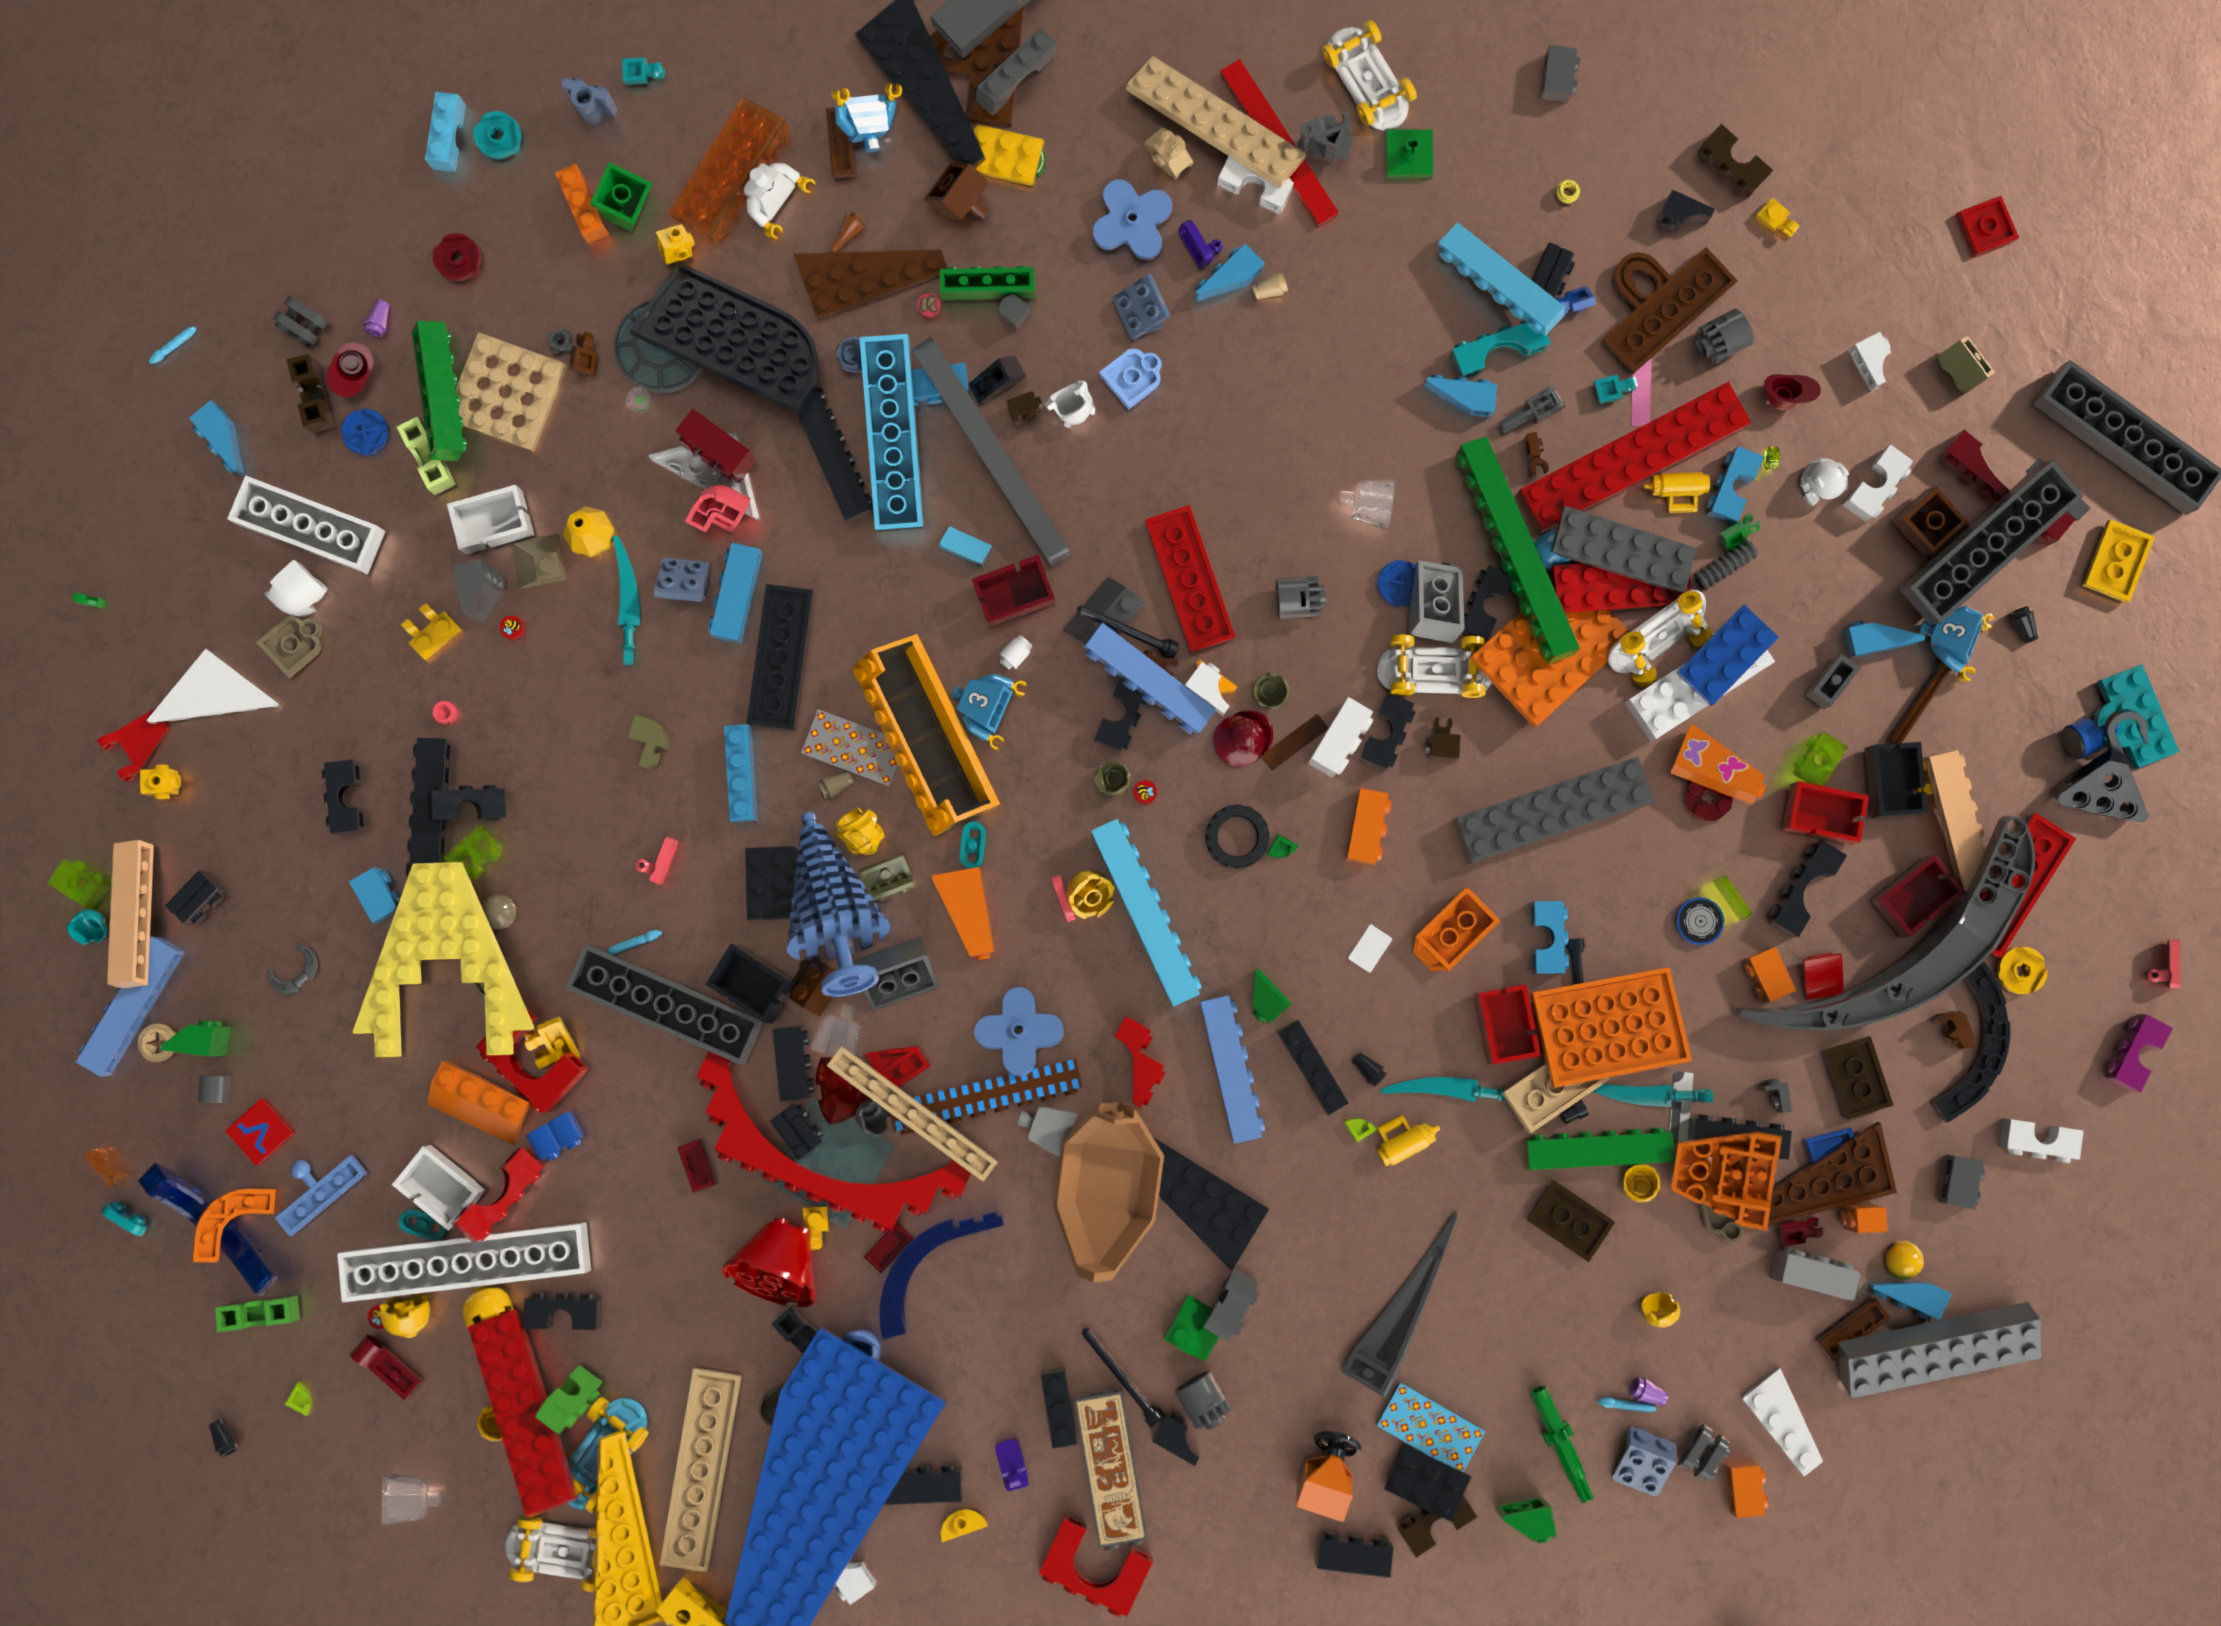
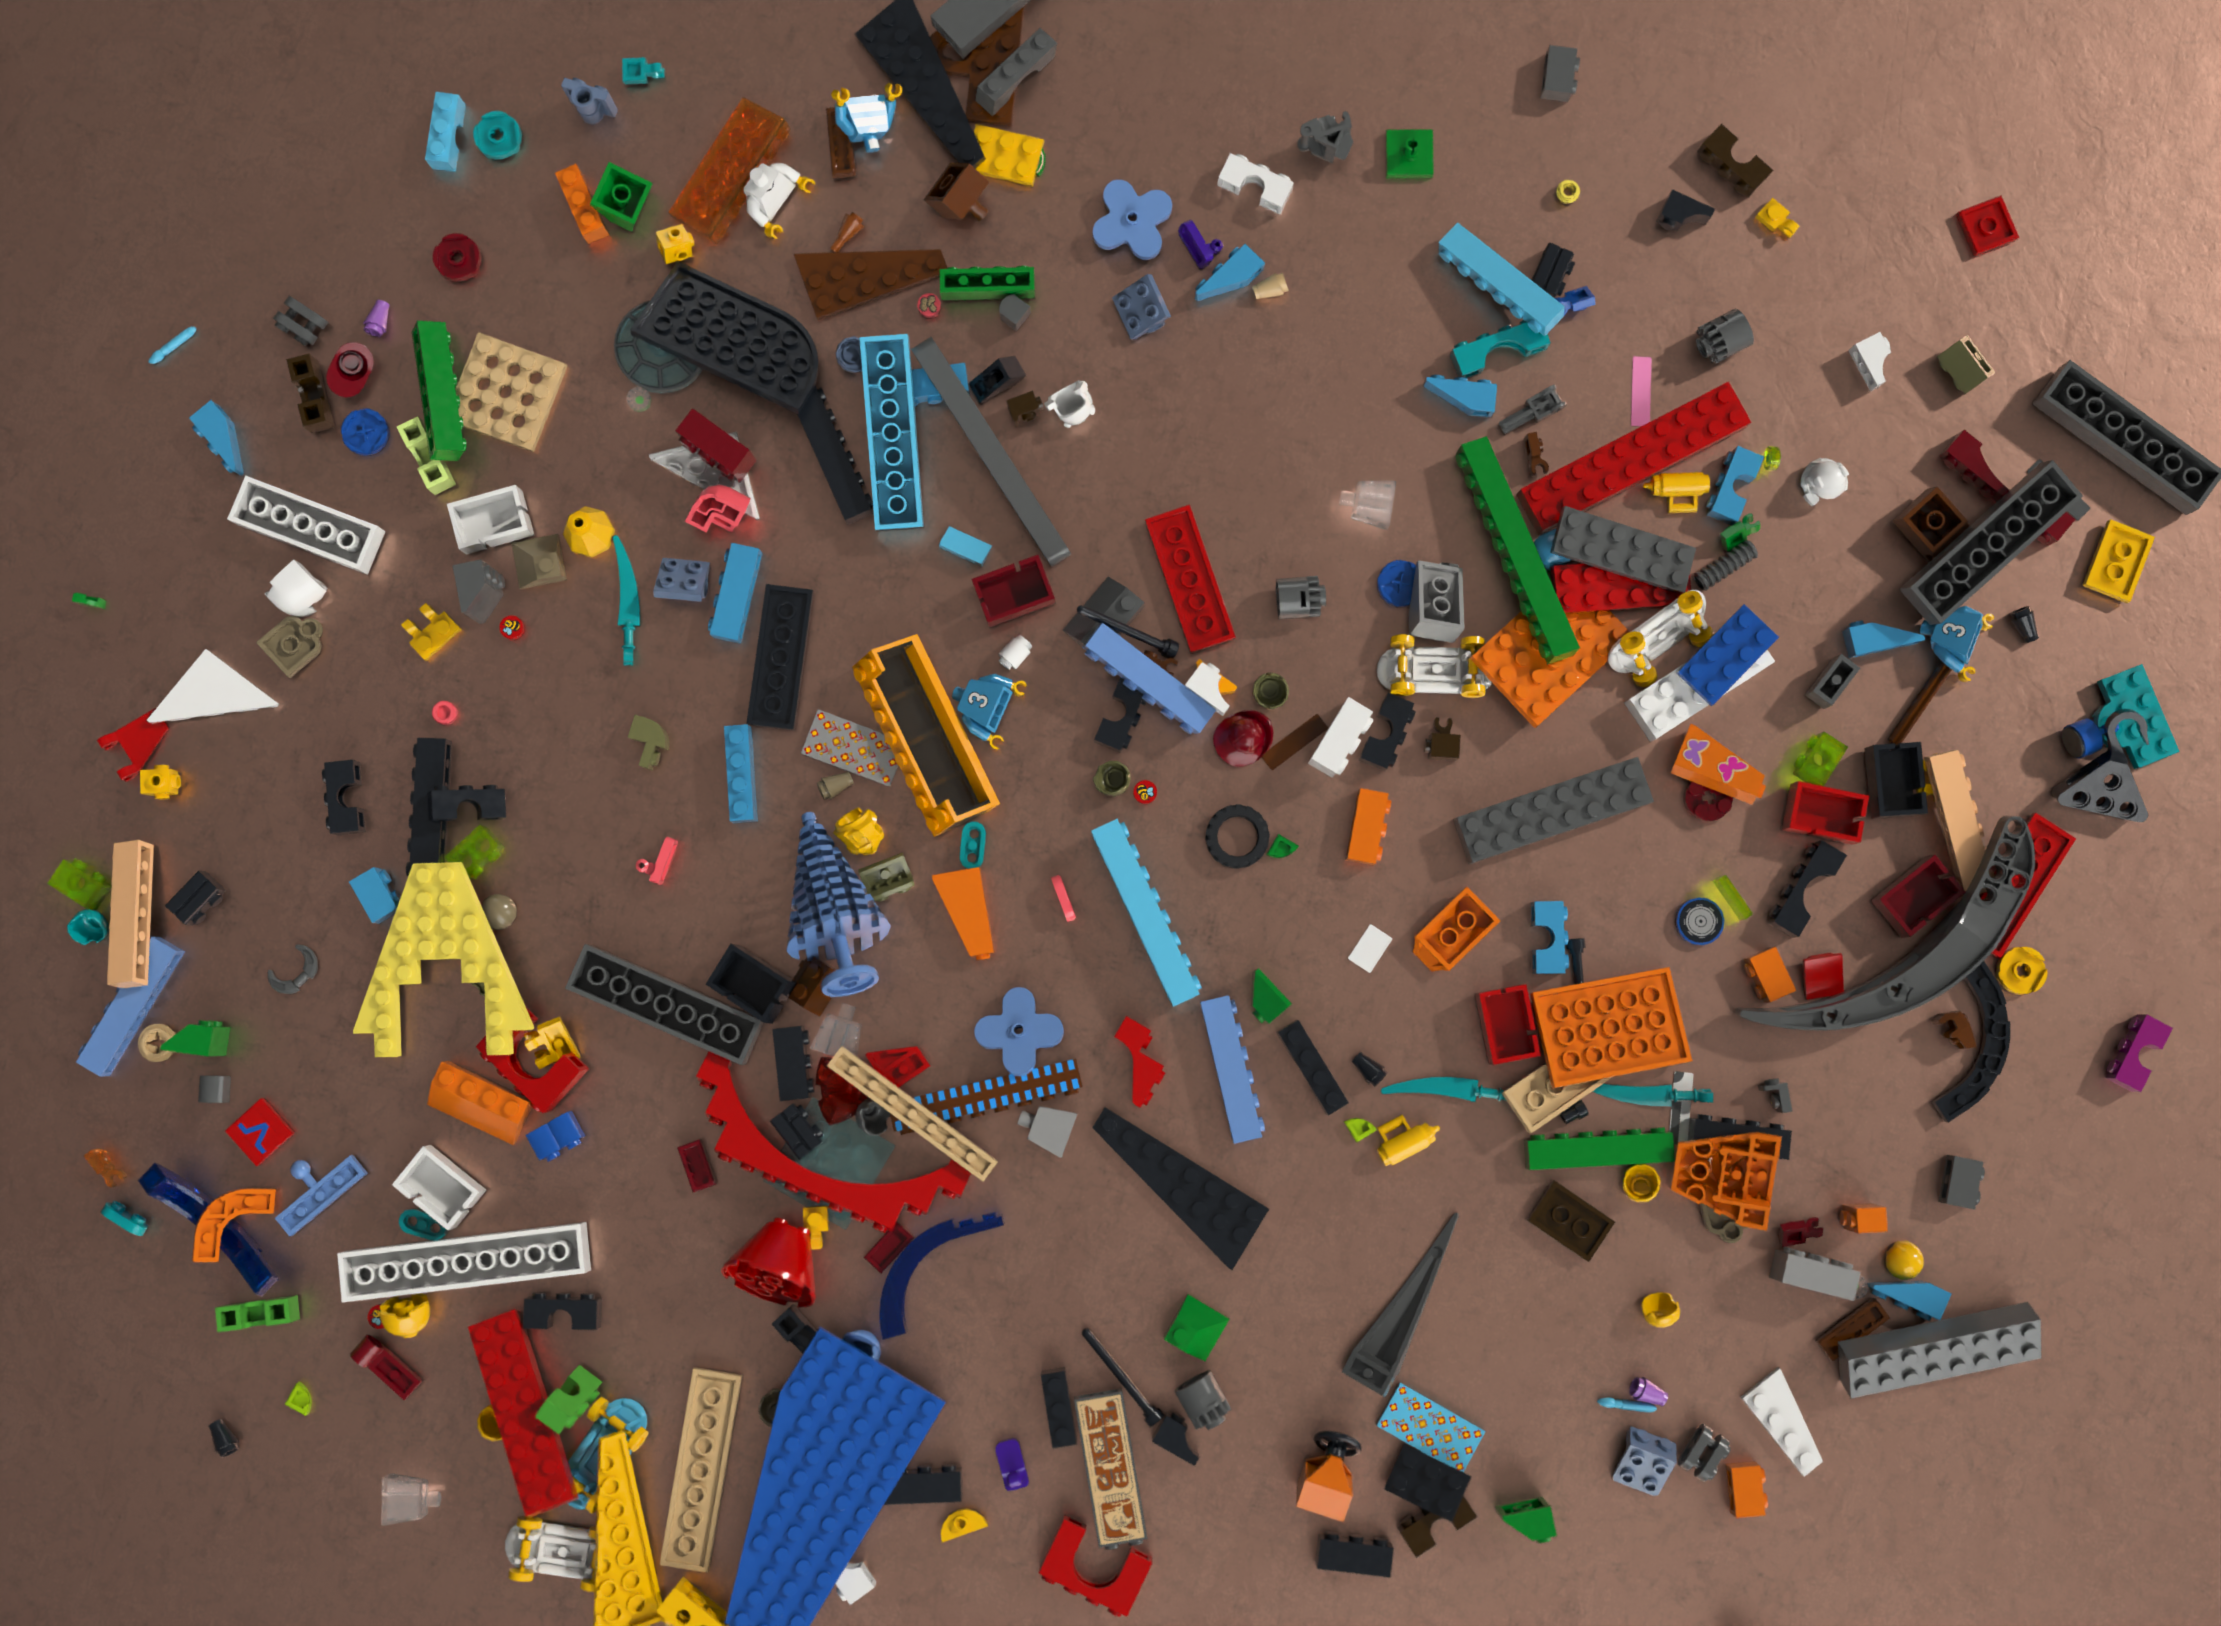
red arch [451,1148,543,1242] -> none
yellow cylinder [463,1285,513,1328] -> none
dark grey plate [547,329,573,354] -> none
reddish brown plate [568,332,597,376] -> none
medium azure piece [606,930,662,955] -> none
black brick [745,846,797,921] -> none
dark grey slope [853,936,940,1011] -> none
medium nougat panel [1054,1102,1164,1283] -> none
yellow cylinder [1066,870,1115,919] -> none
light blue plate [1099,349,1161,410] -> none
tan plate [1126,56,1306,189] -> none
tan hinge [1145,127,1193,180] -> none
dark grey brick [1204,1268,1259,1342] -> none
red tile [1220,59,1339,227] -> none
white piece [1321,19,1417,131] -> none
black arch [1461,565,1511,643] -> none
green piece [1530,1385,1594,1503] -> none
teal plate [1593,375,1638,405] -> none
reddish brown plate [1601,247,1738,375] -> none
dark red piece [1764,374,1821,410] -> none
reddish brown wing [1768,1121,1897,1225] -> none
blue tile [1803,1127,1854,1163] -> none
dark brown plate [1822,1036,1894,1120] -> none
white arch [1843,444,1913,522] -> none
white arch [1999,1118,2083,1163] -> none
coral piece [2146,940,2180,988] -> none

